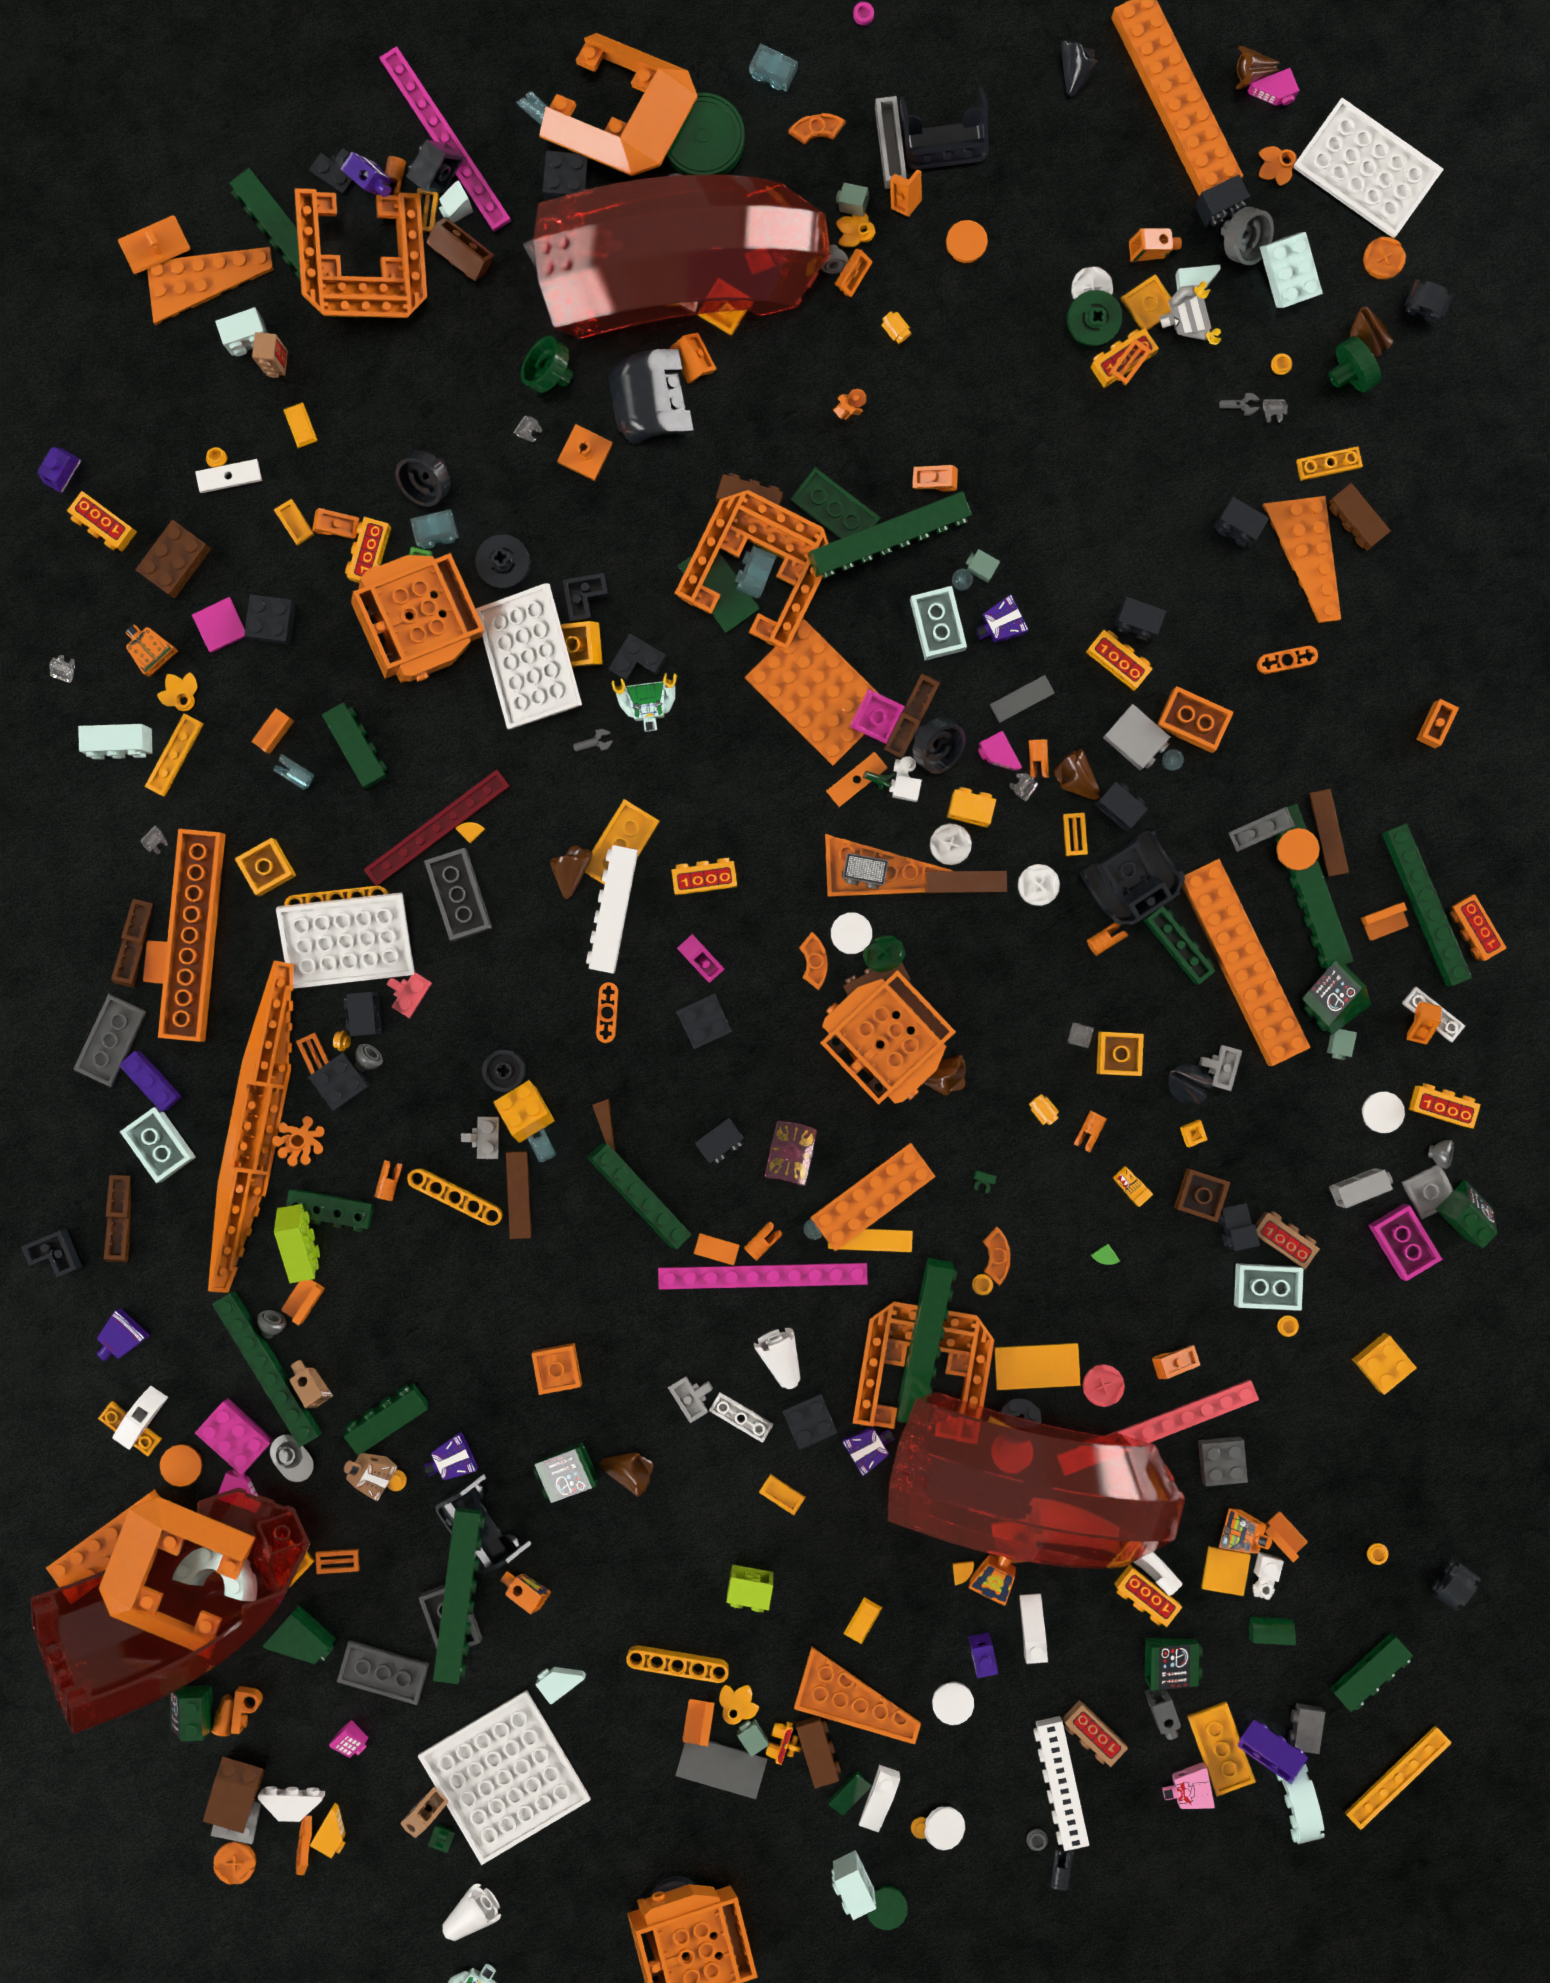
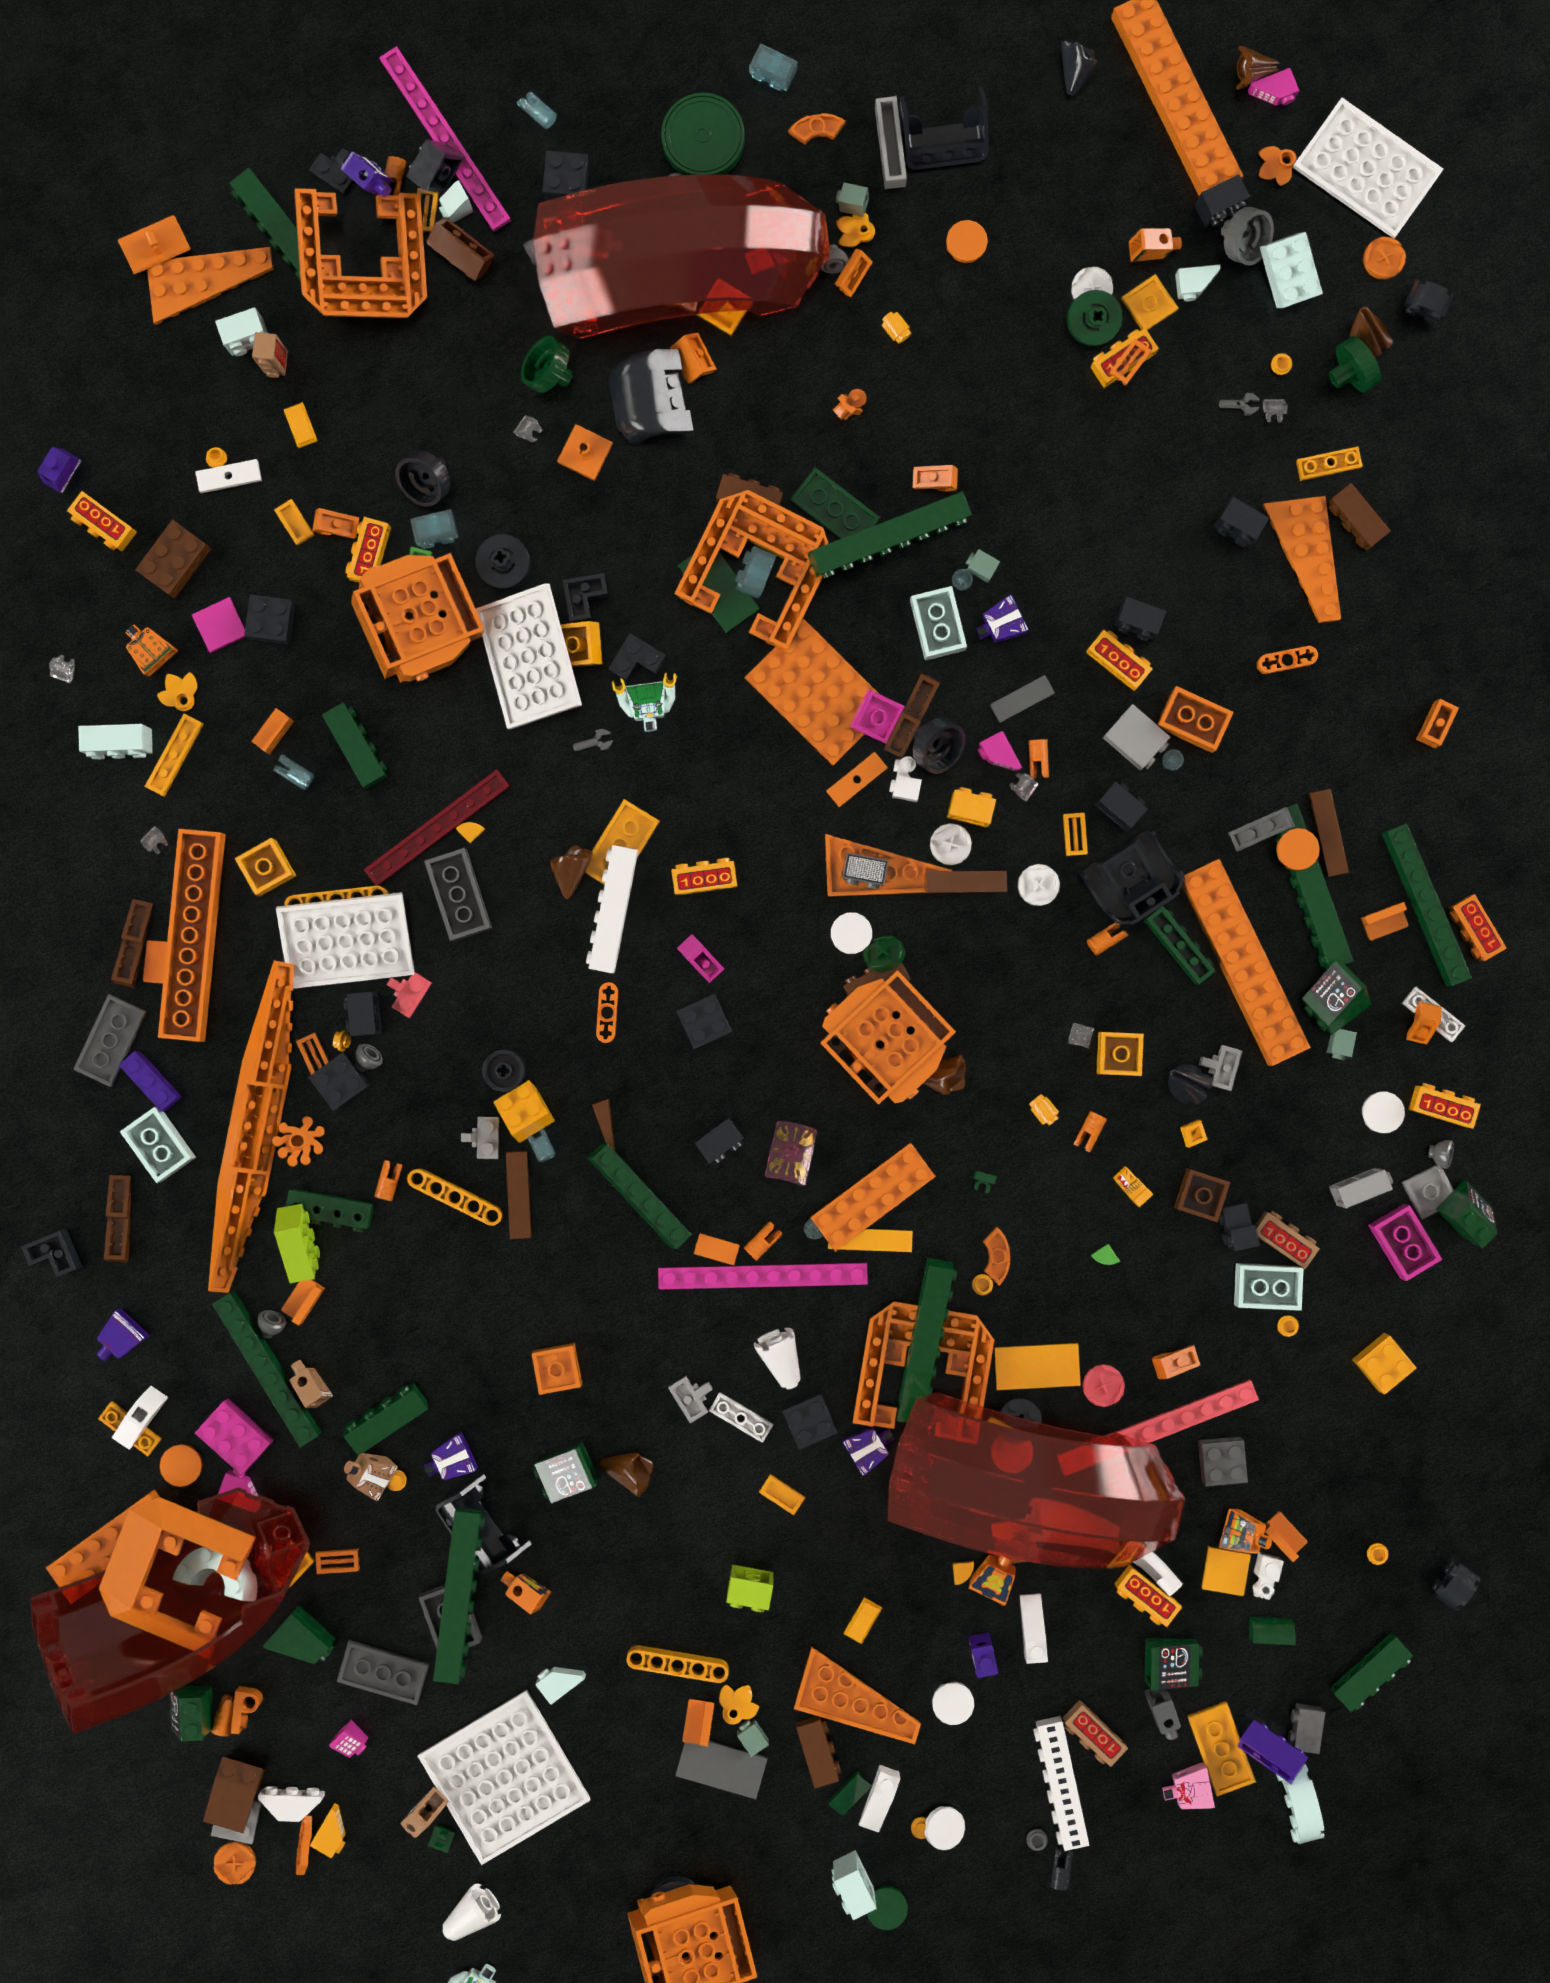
light grey piece [270,1435,313,1482] -> none
orange slope [540,33,698,176] -> none
light orange hips [766,1721,802,1765] -> none
orange tile [799,932,828,990] -> none
dark pink tile [853,2,874,25] -> none
dark green bar [863,770,895,789] -> none
orange panel [890,170,922,217] -> none
reddish brown hat [1053,749,1101,800] -> none
torso [1159,281,1221,345] -> none
light orange plate [1345,1726,1451,1830] -> none

